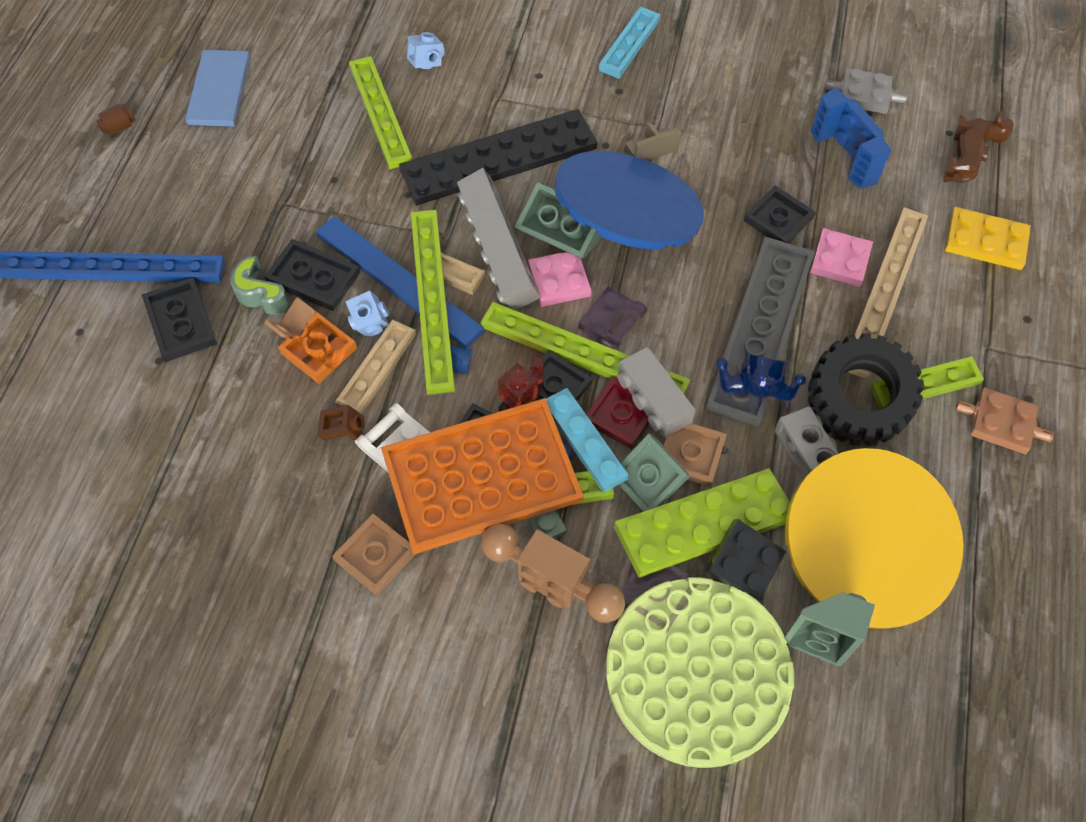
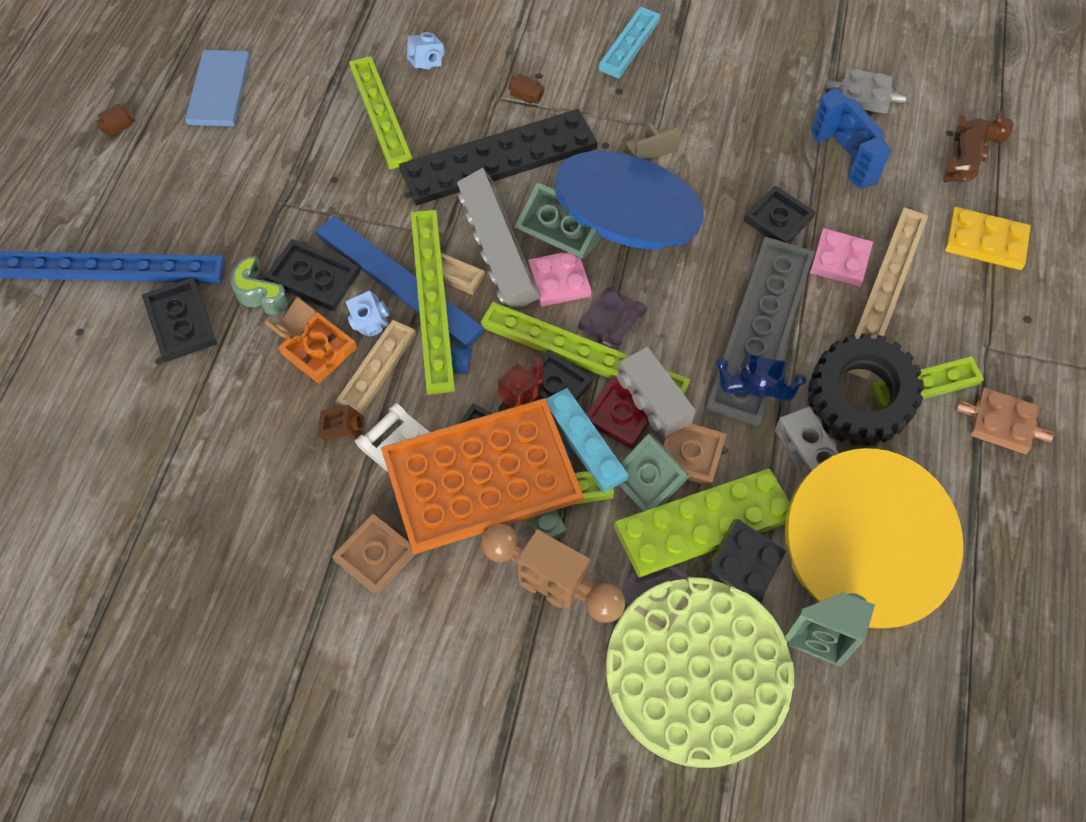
none -> reddish brown brick [508,73,545,104]

